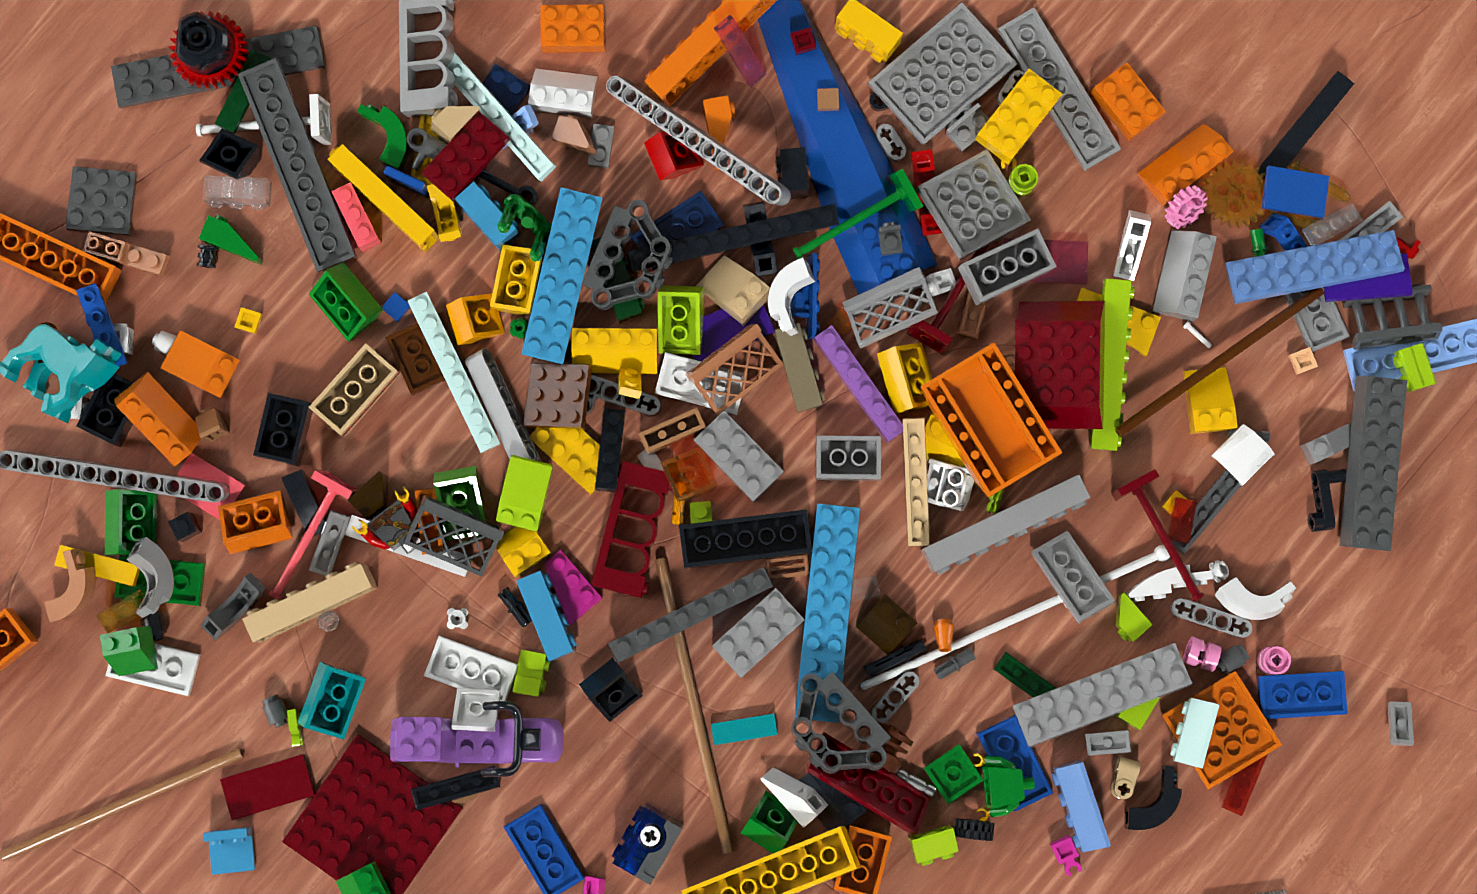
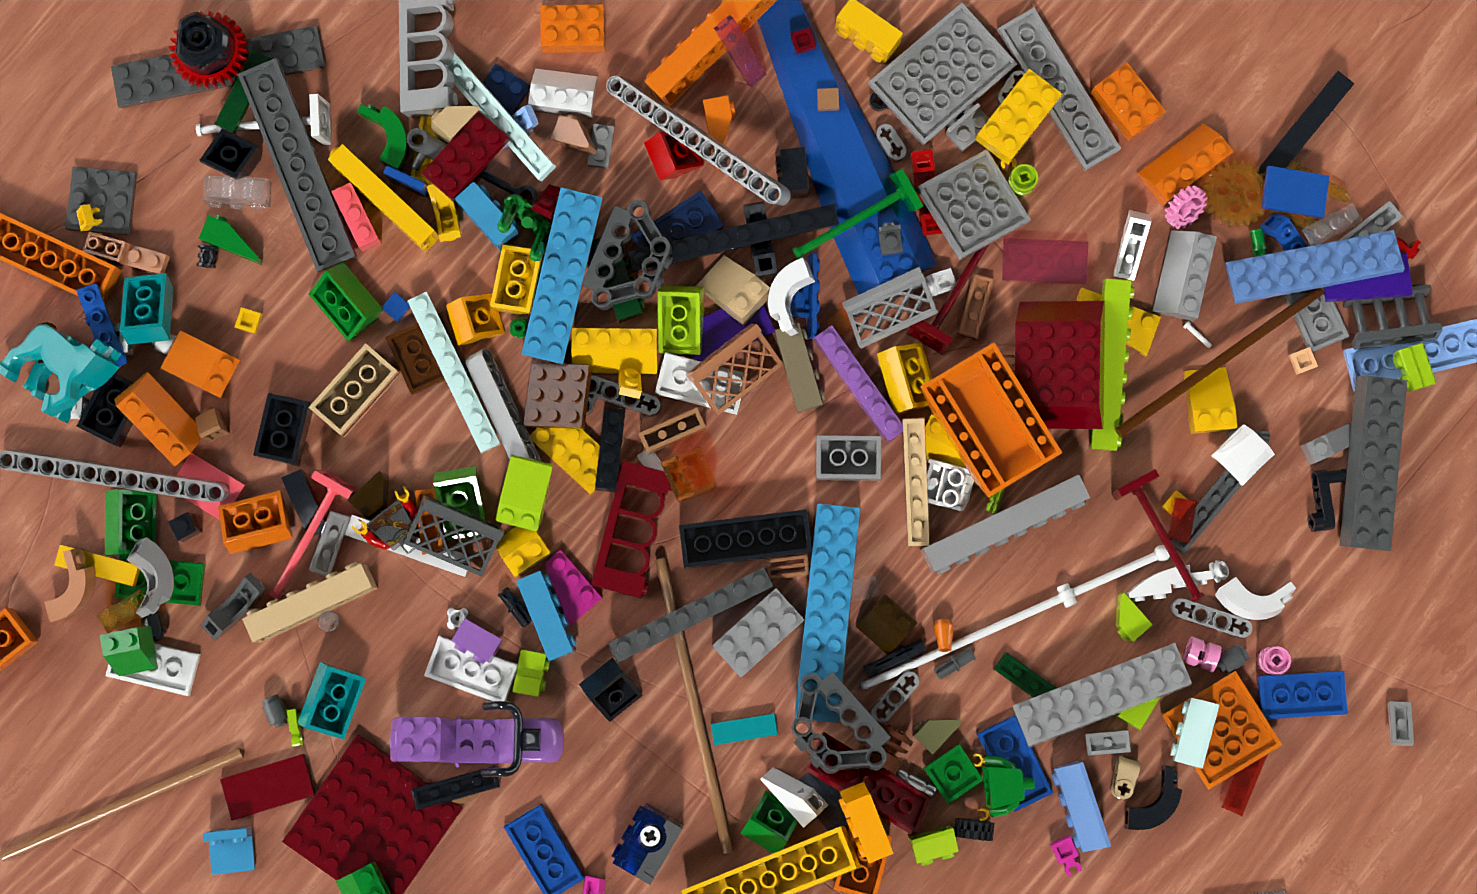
white plate [452,688,501,732] -> none
light orange axle [672,483,686,525] -> none
lime plate [689,501,712,524] -> none
light grey brick [694,411,784,502] -> none
light grey brick [958,229,1057,306] -> none
light grey plate [1031,531,1115,624] -> none
none -> yellow tile [76,204,102,231]
none -> teal brick [120,273,174,345]
none -> medium lavender brick [451,618,503,664]
none -> dark red plate [532,184,560,219]
none -> light orange brick [838,782,894,863]
none -> olive slope [912,719,962,754]

